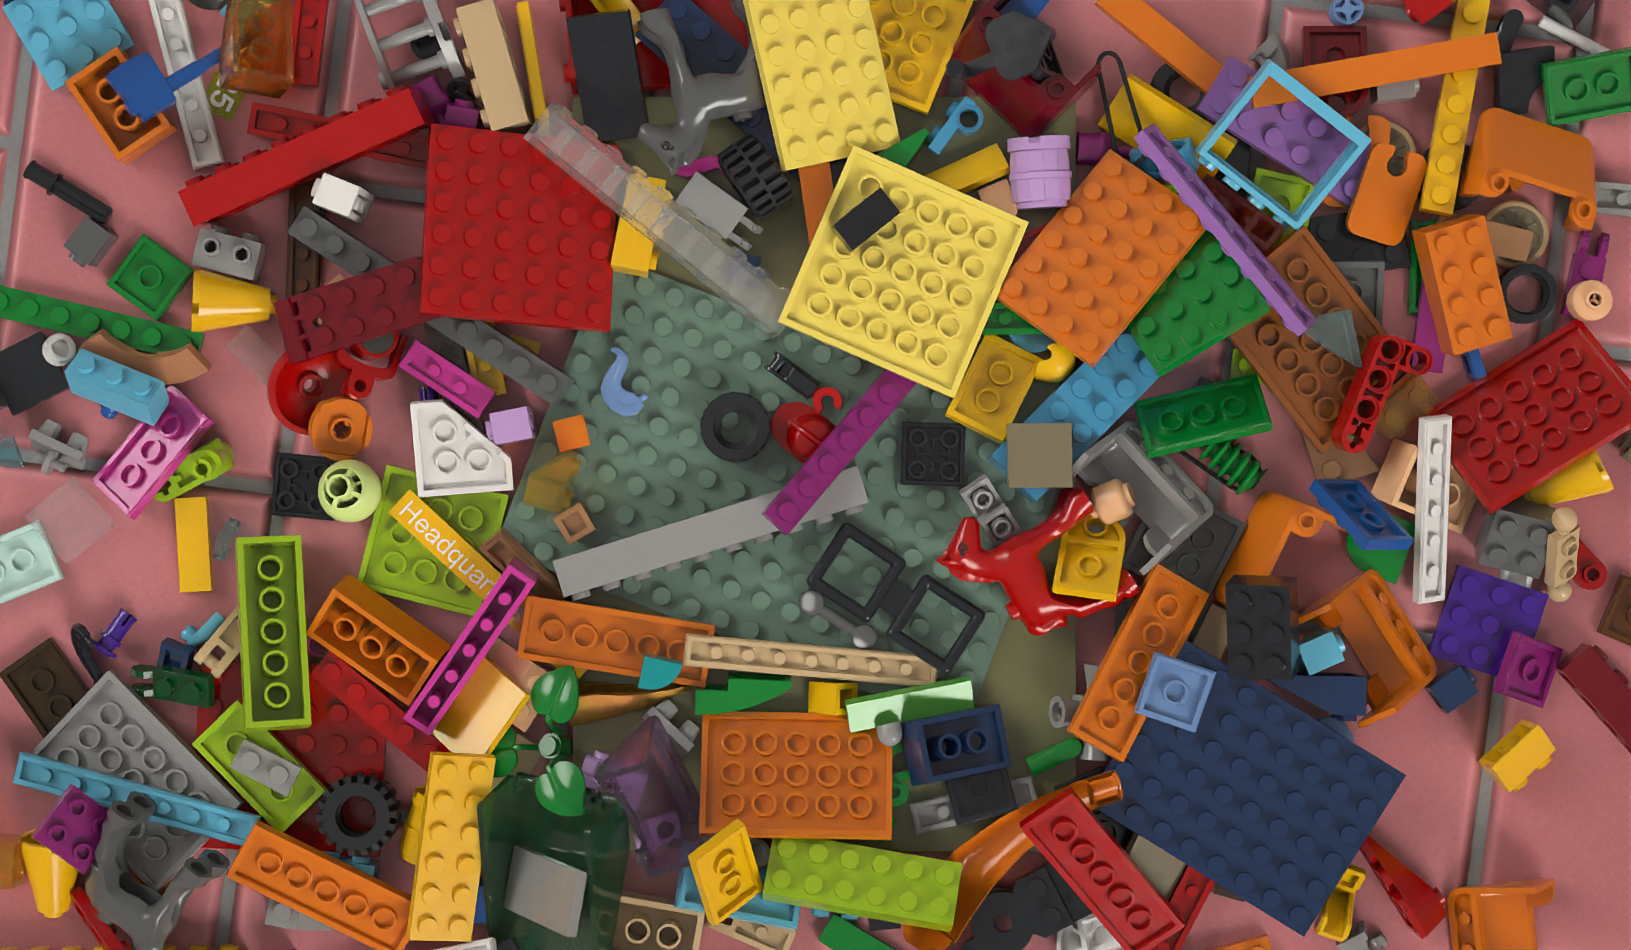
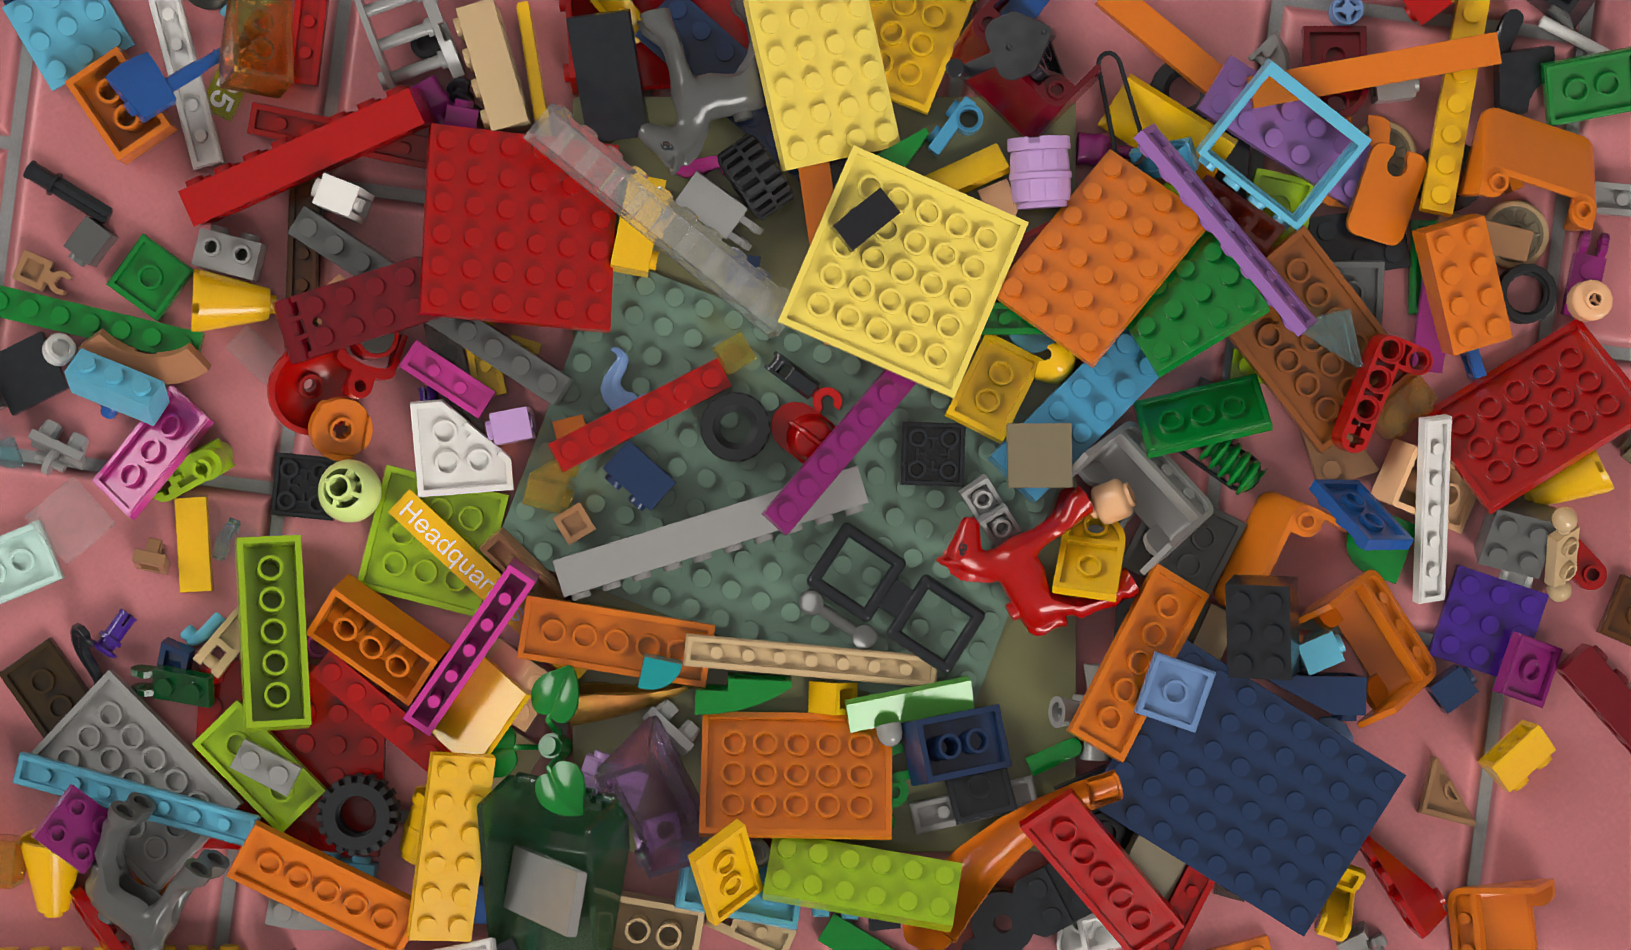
none -> medium nougat plate [12,249,74,295]
none -> medium nougat tile [132,537,171,575]
none -> red plate [548,358,732,473]
none -> dark blue brick [603,440,677,511]
none -> clear yellow plate [712,331,757,375]
none -> medium nougat tile [1416,756,1476,827]

